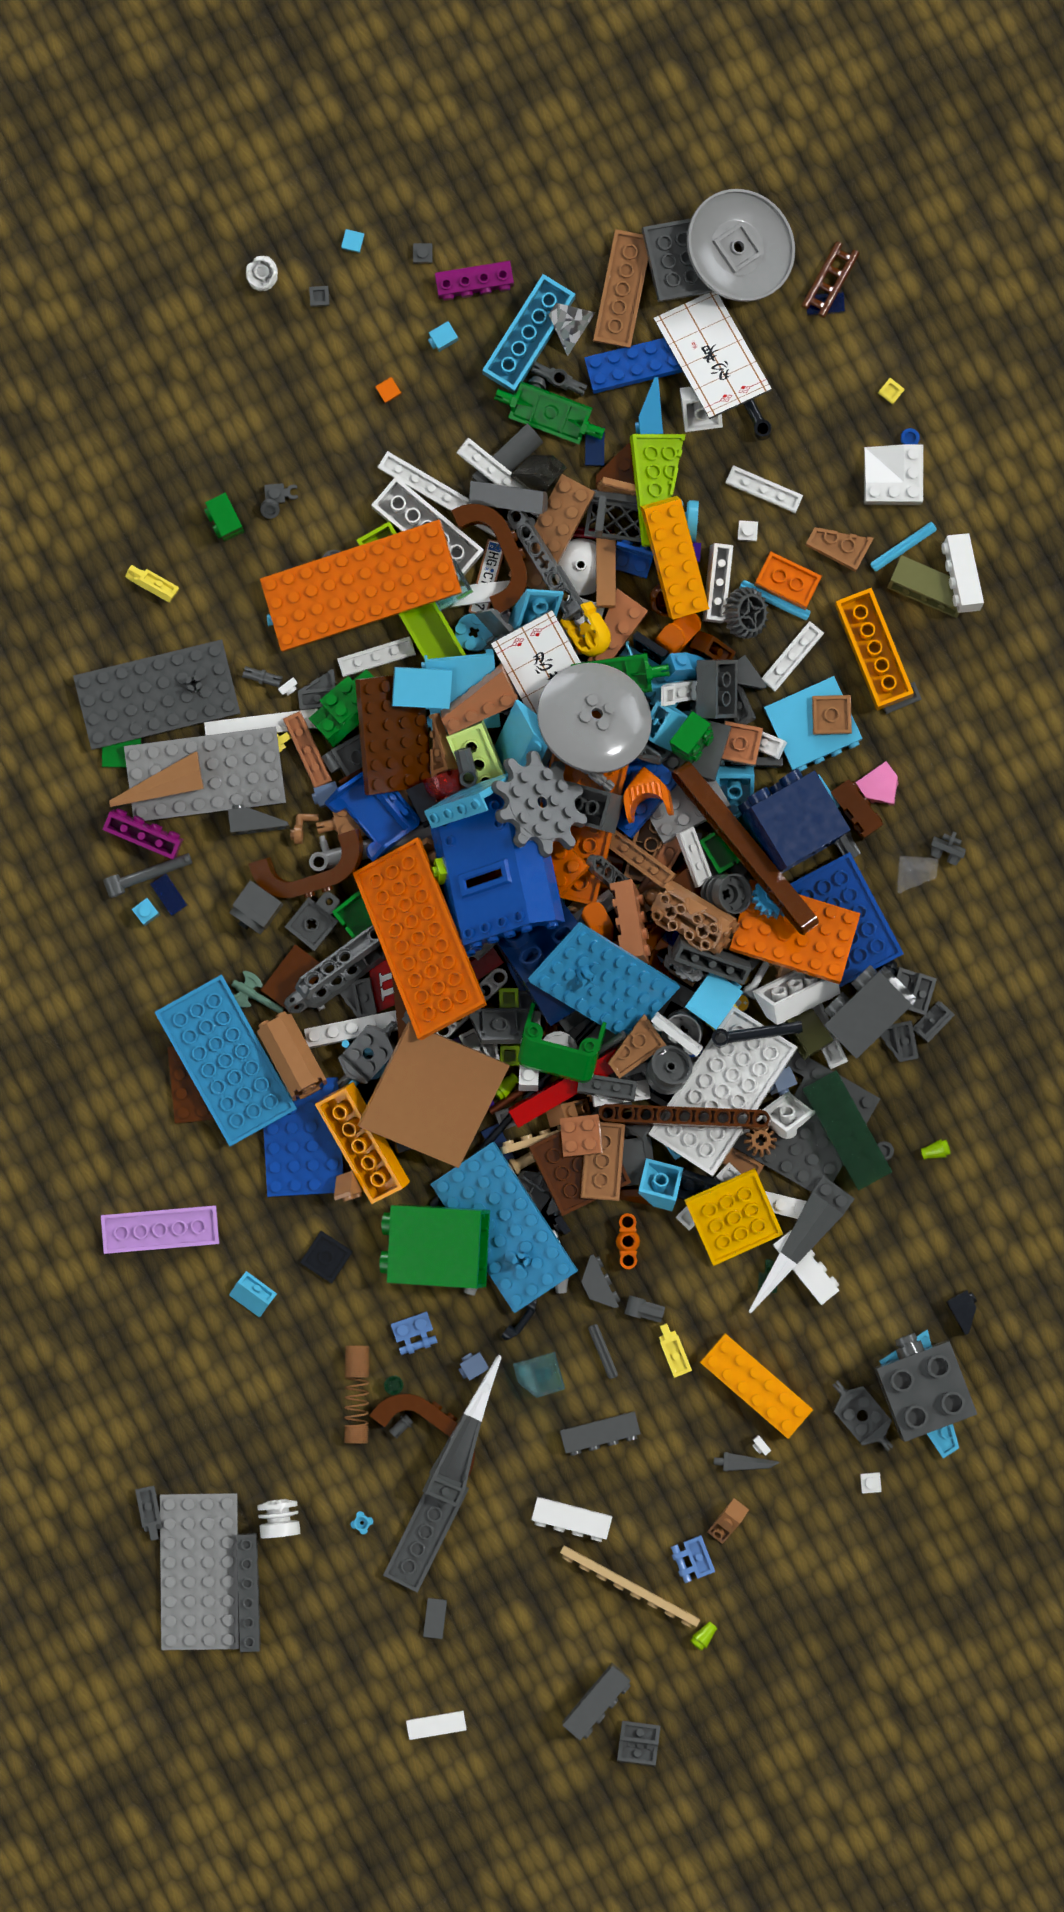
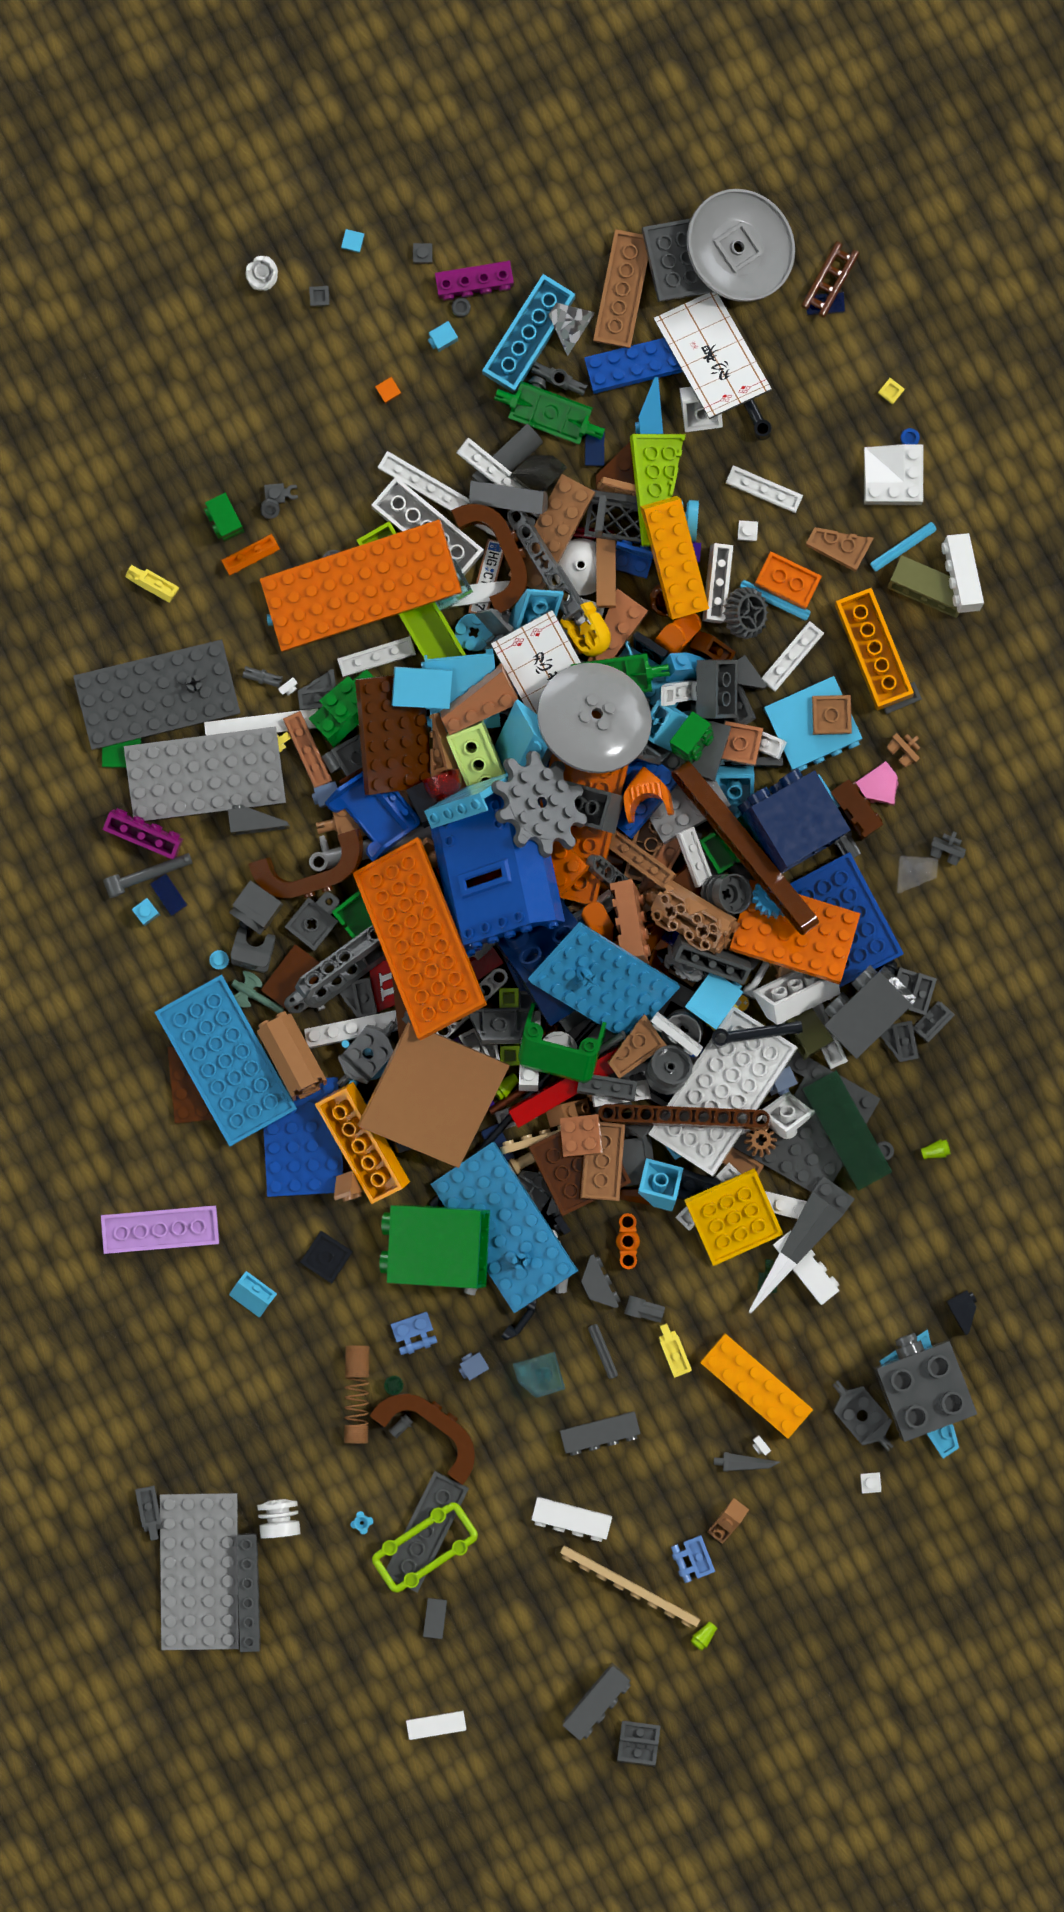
medium nougat wedge [109,752,204,807] -> none
medium nougat plate [290,814,319,844] -> none
dark grey plate [422,1355,501,1507] -> none
lime plate [431,858,447,885] -> none
dark grey piece [454,747,478,787] -> none
light grey axle [582,771,615,792] -> none
none -> medium azure plate [210,950,229,970]
none -> orange plate [221,534,280,576]
none -> dark grey piece [231,926,275,973]
none -> lime bar [372,1503,478,1593]
none -> dark grey tile [452,298,471,317]
none -> medium nougat hips [886,733,920,768]

